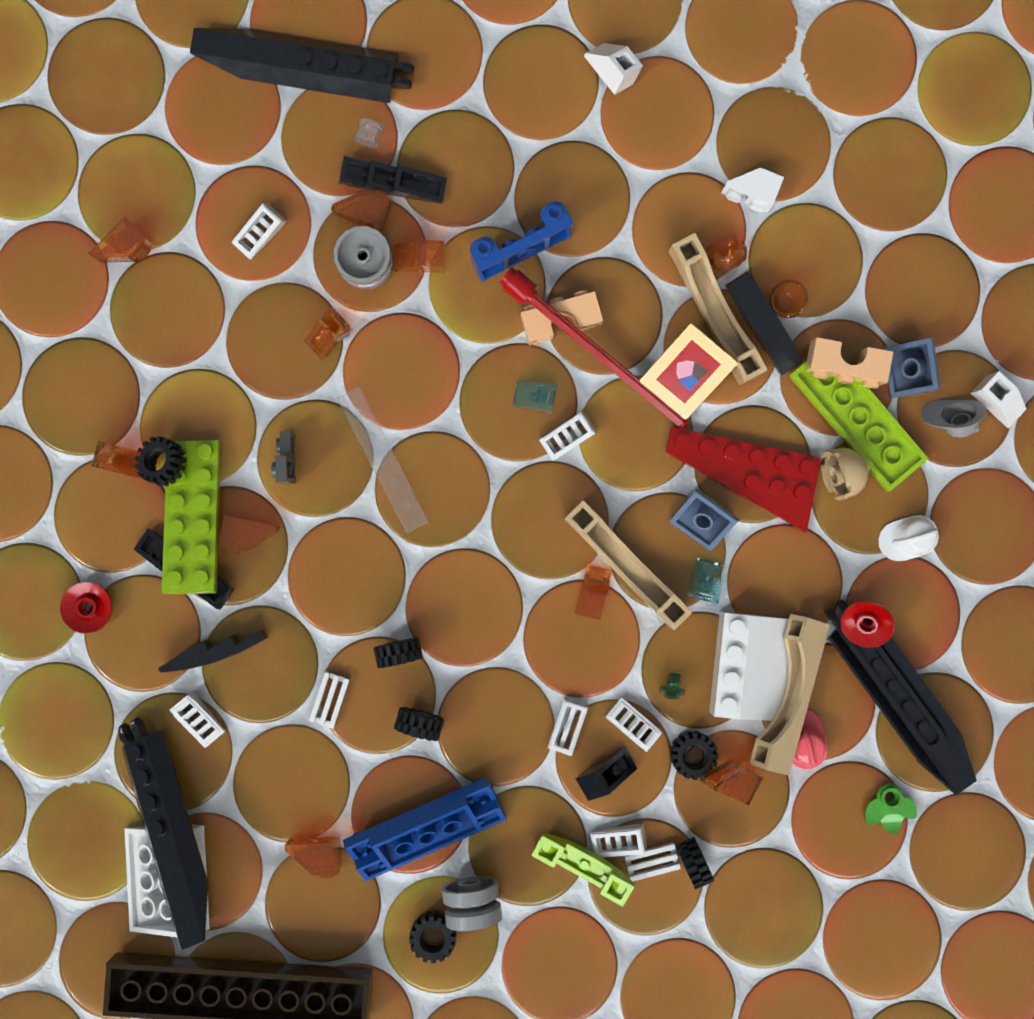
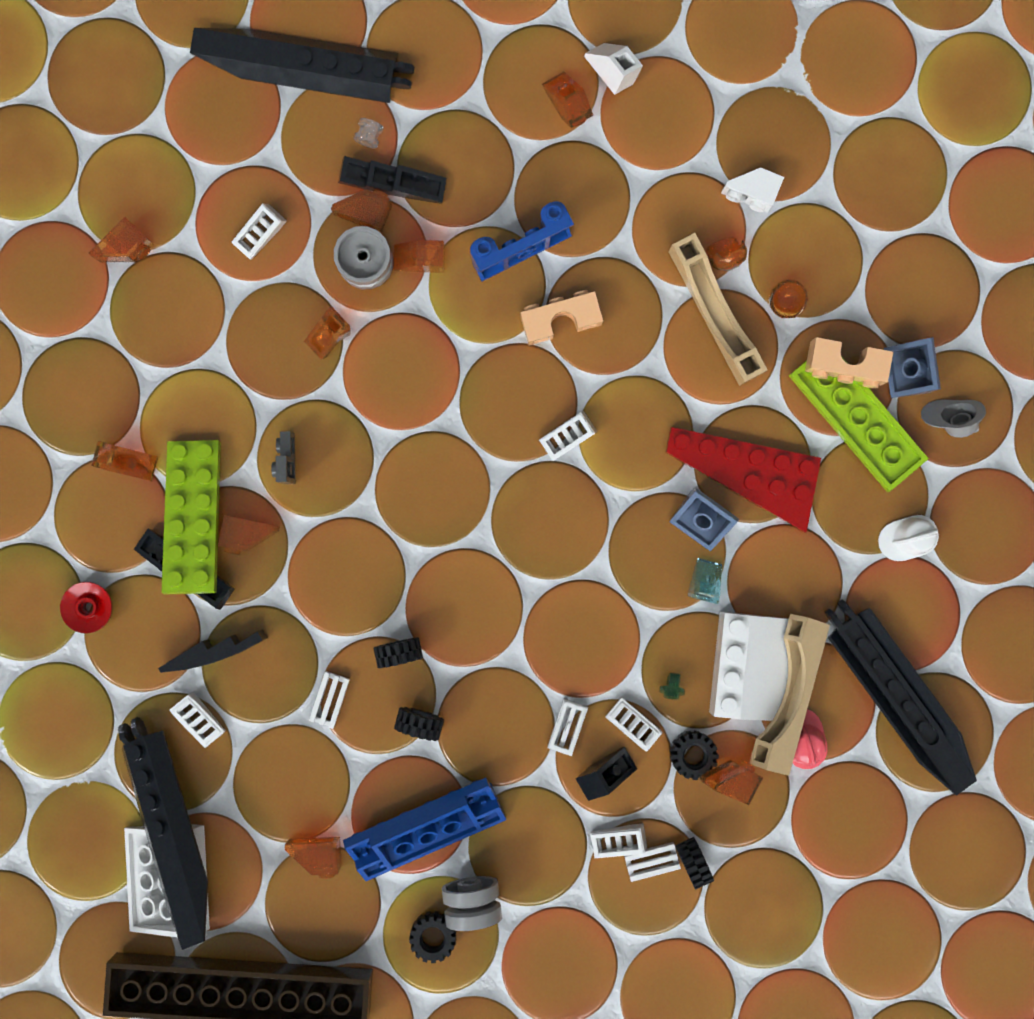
black tyre [135,436,187,486] -> none
clear tile [337,387,429,534] -> none
flag [499,267,738,429] -> none
clear light blue slope [513,381,557,414] -> none
lime slope [531,833,635,907] -> none
tan arch [564,500,693,630] -> none
clear orange slope [575,564,611,620] -> none
black slope [725,271,803,375] -> none
tan cylinder [821,448,870,501] -> none
red dish [841,601,895,648] -> none
bright green plate [865,783,917,835] -> none
white slope [970,371,1026,428] -> none
none -> clear orange slope [542,72,593,128]

